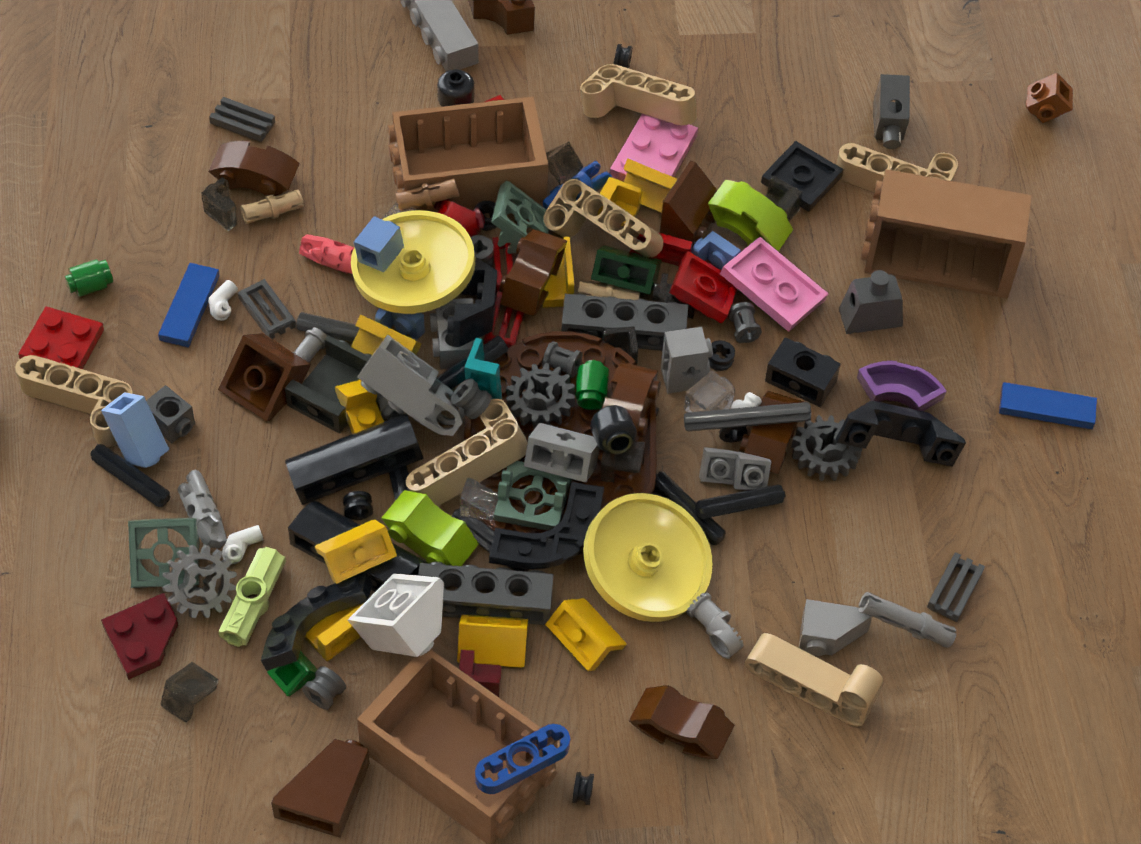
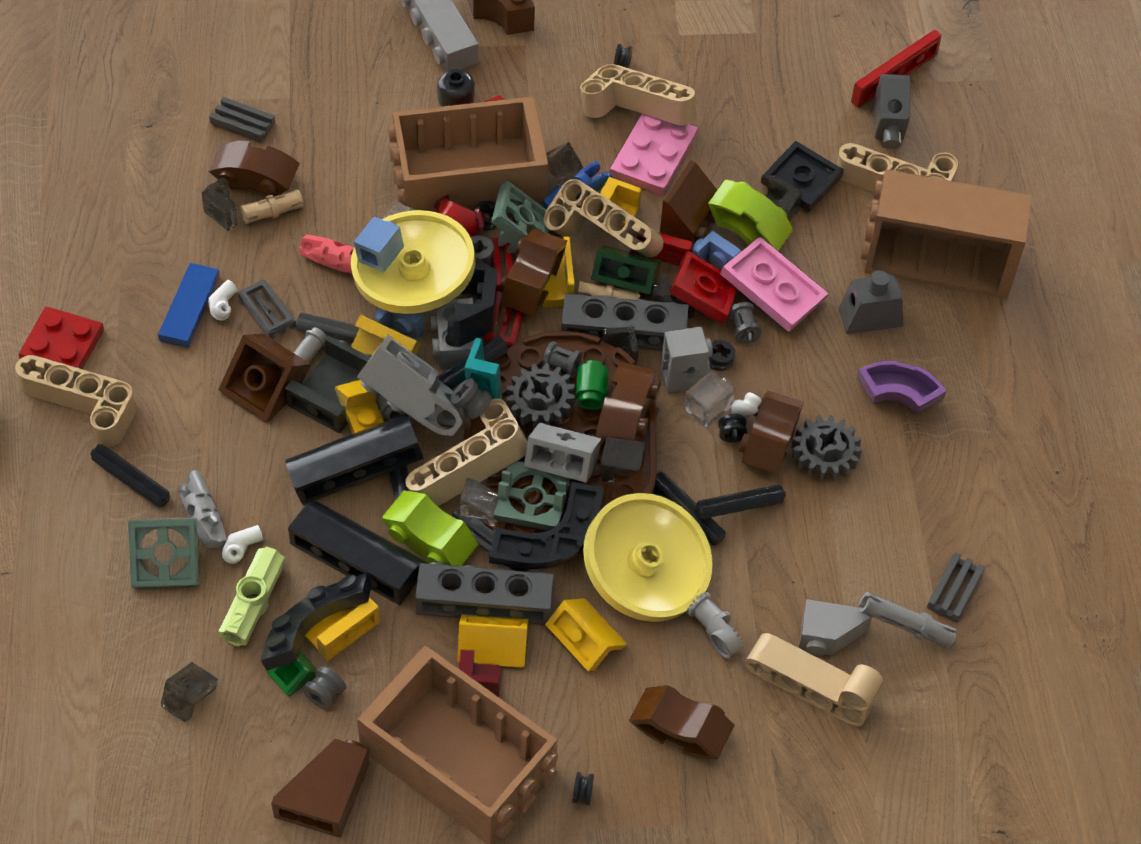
green brick [65,259,113,297] -> none
light blue brick [101,392,170,468] -> none
dark red plate [101,593,179,680] -> none
dark grey brick [146,385,195,443] -> none
light grey gear [162,545,237,618] -> none
yellow panel [315,519,397,584] -> none
black bush [343,491,373,520] -> none
white slope [348,573,444,657] -> none
medium nougat pin [396,178,459,212] -> none
blue beam [475,724,570,794] -> none
black head [590,405,637,454] -> none
yellow panel [623,158,677,213] -> none
dark grey axle [684,402,811,432] -> none
light grey slope [699,447,771,490] -> none
black brick [765,337,841,408] -> none
black slope [836,400,966,467] -> none
blue tile [999,382,1097,429] -> none
dark orange brick [1026,73,1073,123] -> none
none -> red tile [851,29,942,108]

